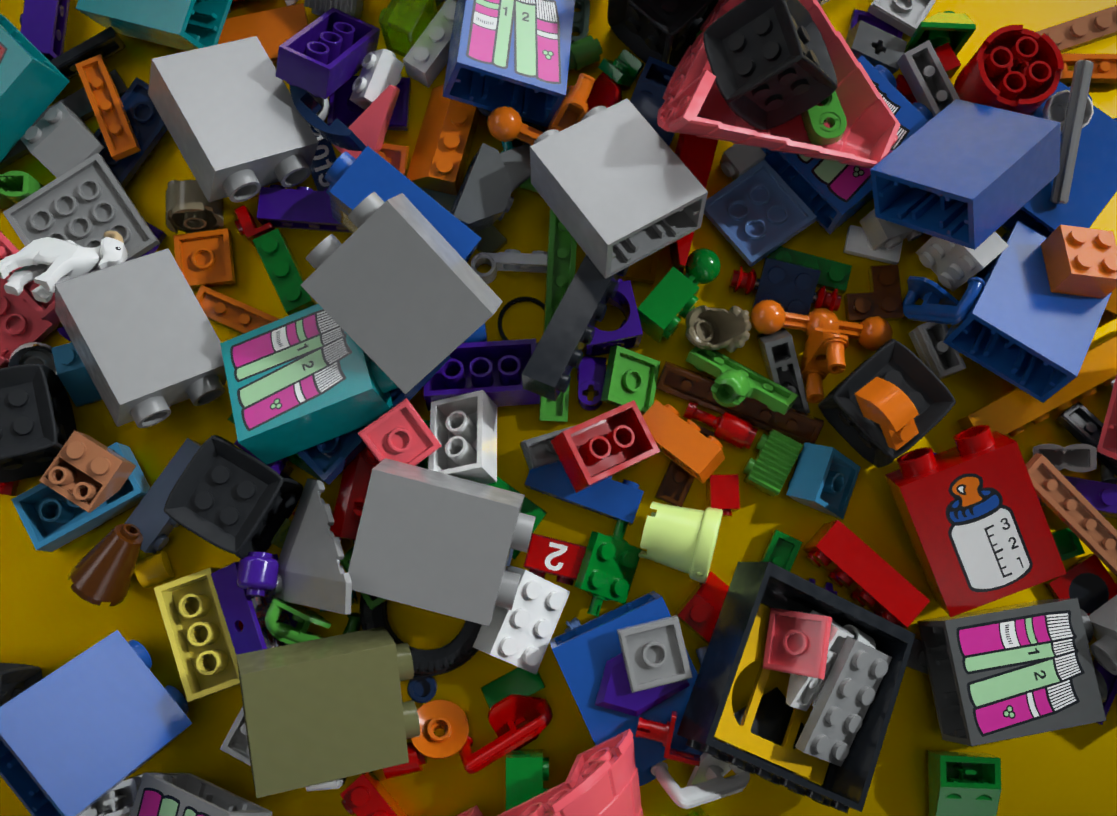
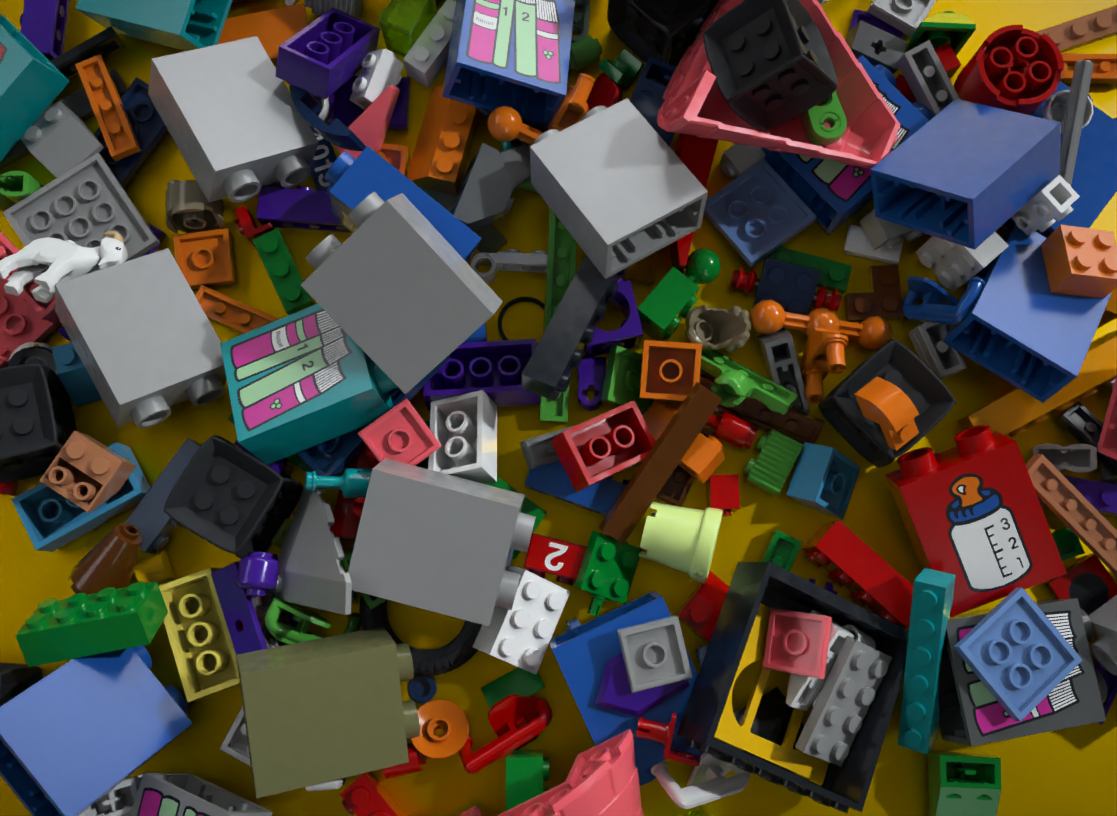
none -> green brick [15,581,168,667]
none -> teal piece [305,468,372,498]
none -> reddish brown tile [598,382,722,544]
none -> orange brick [639,340,702,402]
none -> teal arch [898,568,956,755]
none -> medium blue plate [953,587,1083,722]
none -> white brick [1011,175,1080,236]

